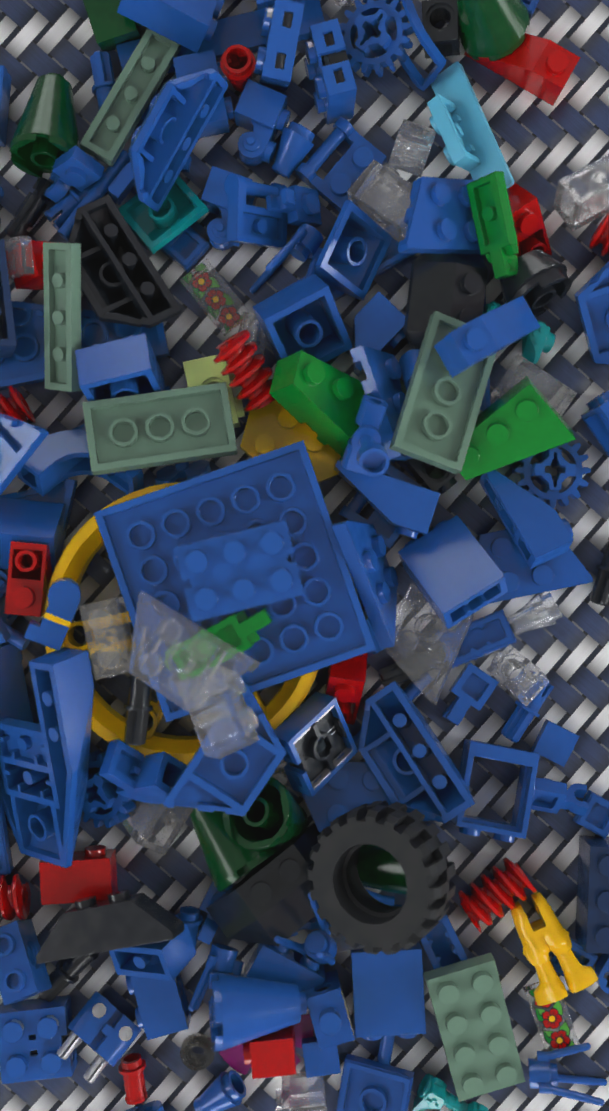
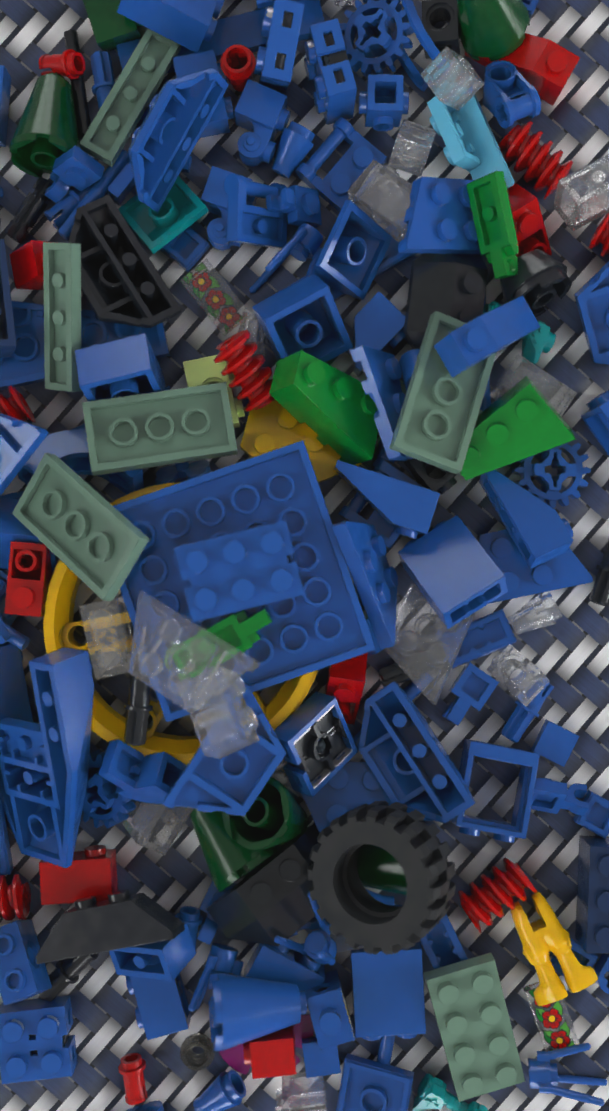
clear tile [4,236,34,279] -> none
blue leg [24,577,81,651] -> none
blue piece [57,991,141,1084] -> none
blue bar [341,395,390,477] -> none
none -> sand green plate [12,453,149,601]
none -> red pin [38,49,85,80]
none -> black bar [64,30,91,139]
none -> blue brick [358,74,409,131]
none -> clear brick [420,46,485,111]
none -> blue piece [482,60,541,129]
none -> red piece [498,120,573,200]

